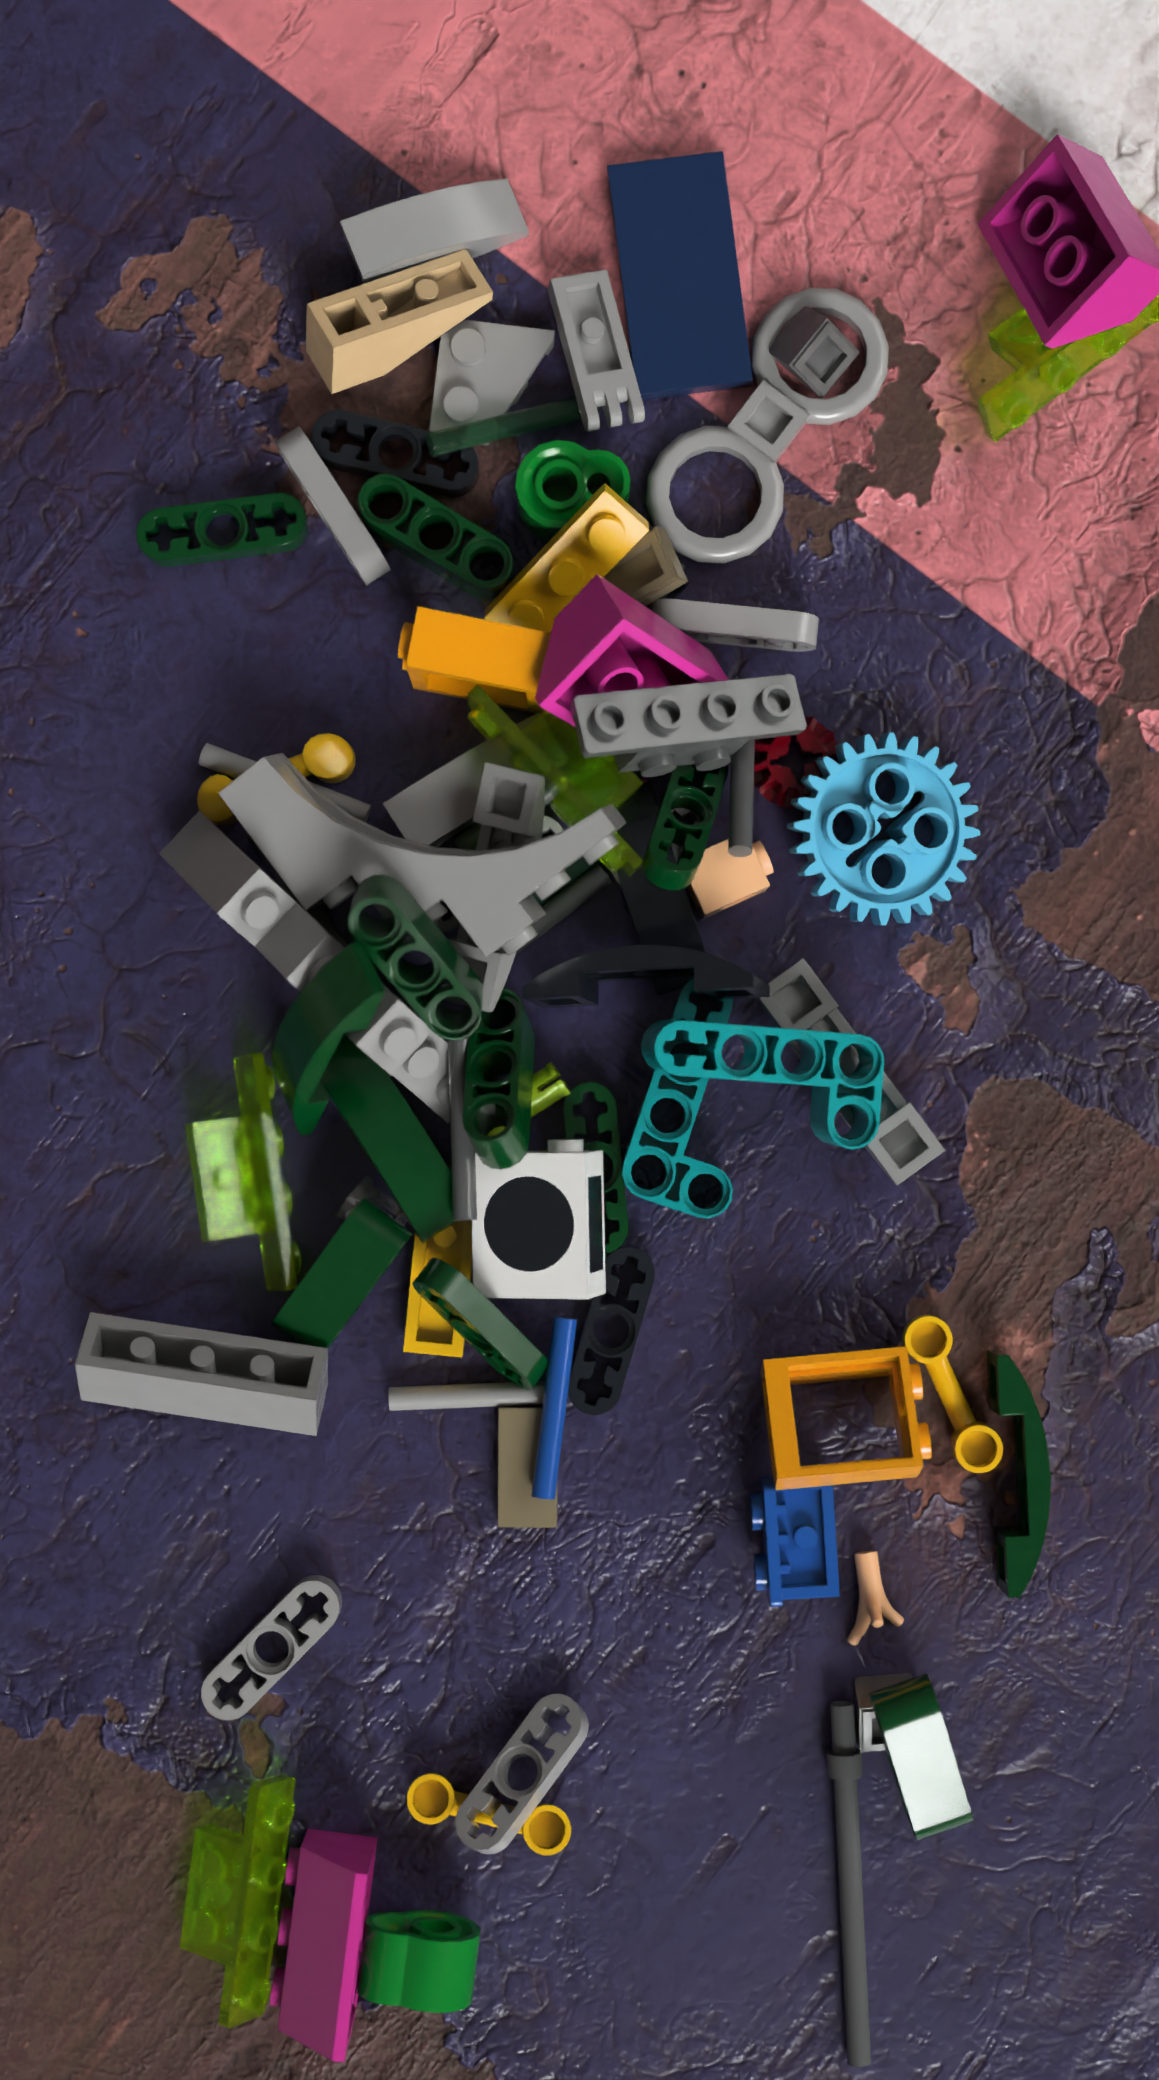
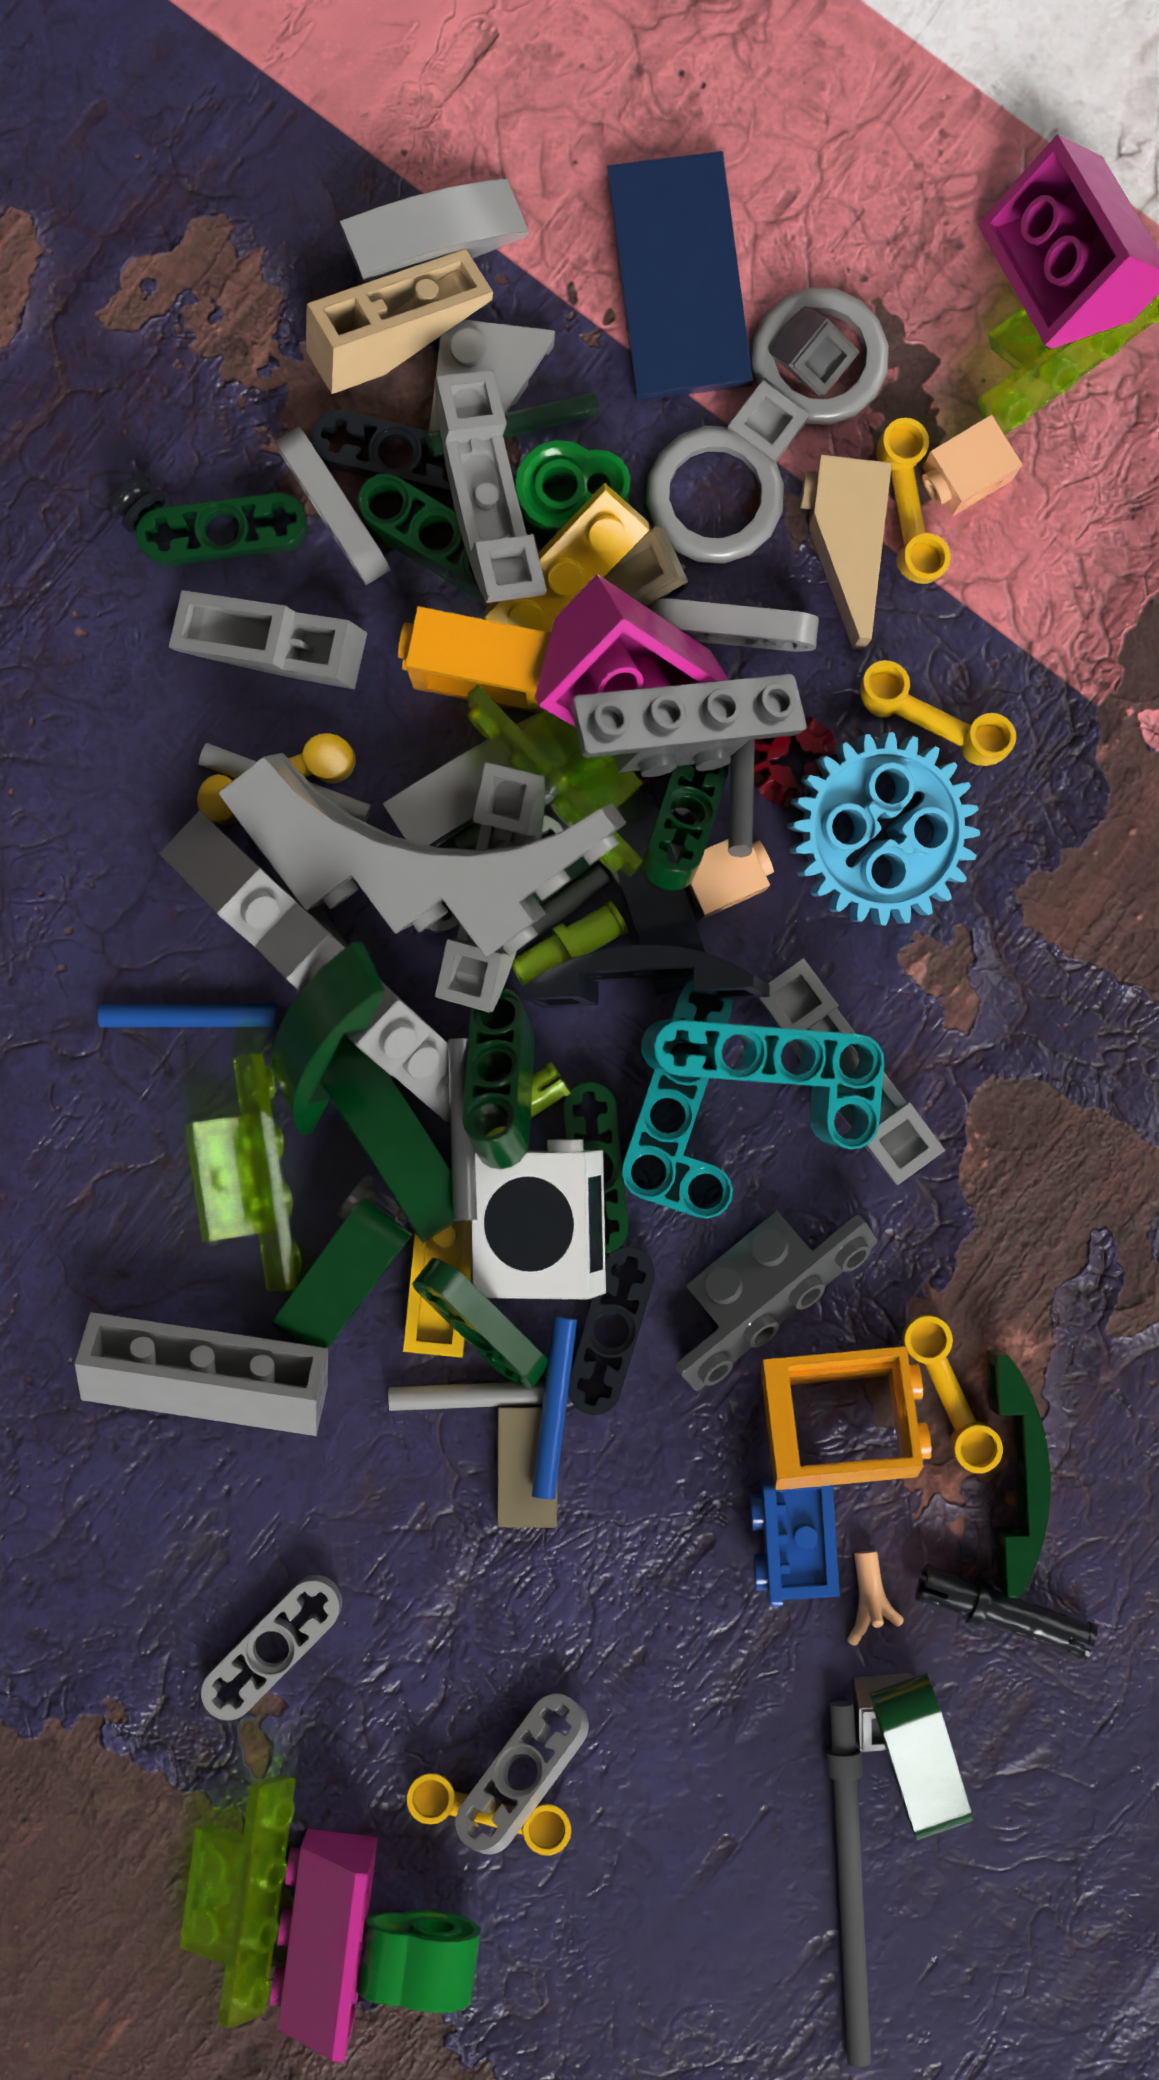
dark green beam [348,875,483,1041] -> none
light grey hinge [547,269,645,432] -> none
none -> blue bar [98,1003,278,1028]
none -> black bush [107,473,166,532]
none -> light grey slope [169,590,367,689]
none -> light grey slope [434,370,546,603]
none -> lime pin [512,900,629,986]
none -> dark grey bracket [675,1210,878,1391]
none -> tan slope [800,455,892,651]
none -> yellow bar [860,660,1016,766]
none -> yellow bar [876,418,951,584]
none -> black pin [915,1564,1097,1661]
none -> light nougat brick [922,415,1022,516]

